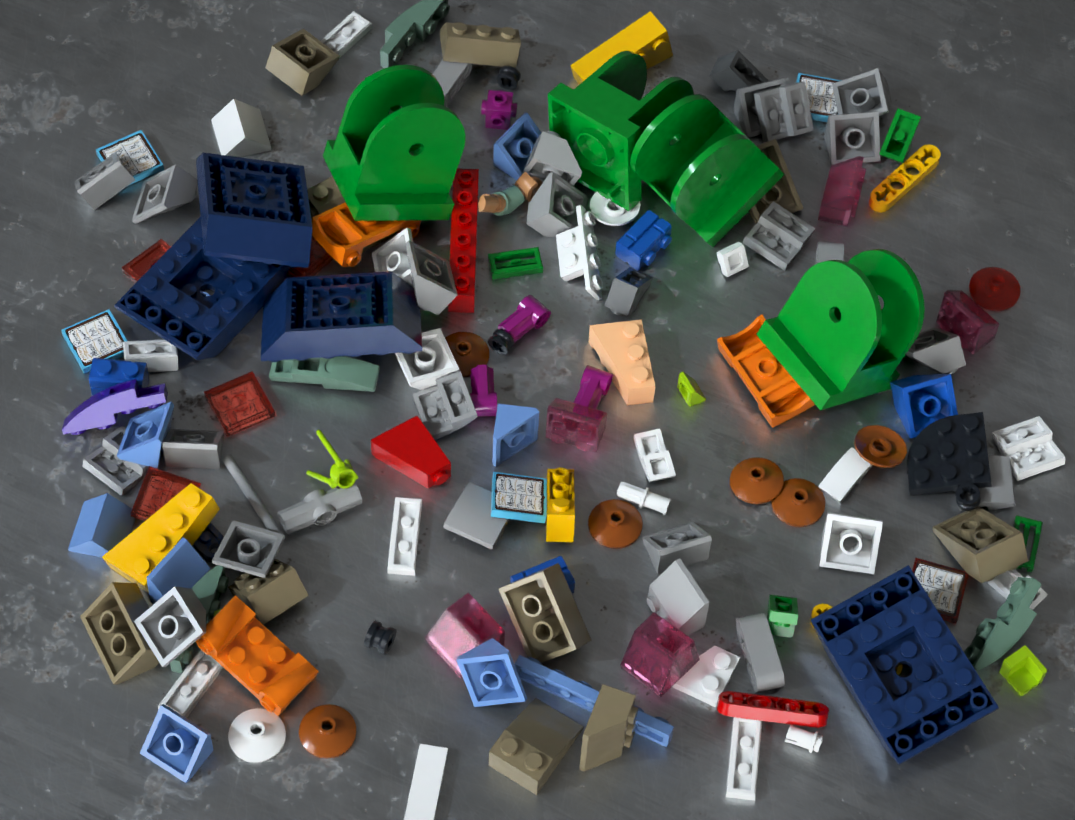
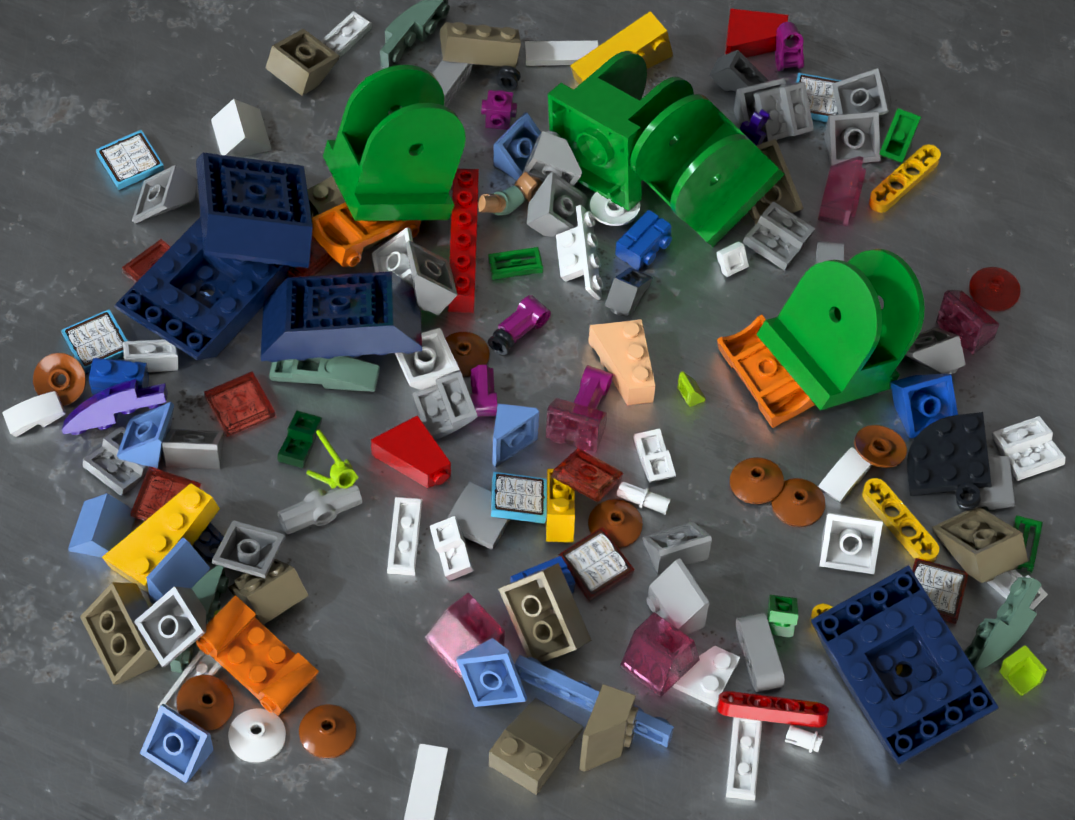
light grey slope [75,152,135,210] -> none
light grey bar [222,454,283,534] -> none
black wheel [364,620,397,655] -> none
none -> white slope [2,391,66,437]
none -> dark orange dish [33,353,86,406]
none -> dark orange dish [176,675,234,731]
none -> dark green slope [277,411,322,468]
none -> white slope [430,516,474,581]
none -> white tile [525,40,598,66]
none -> clear red tile [551,448,623,502]
none -> tile [558,527,635,601]
none -> red slope [725,9,791,58]
none -> dark purple plate [739,109,770,146]
none -> magenta piece [775,22,804,71]
none -> yellow beam [862,478,939,564]

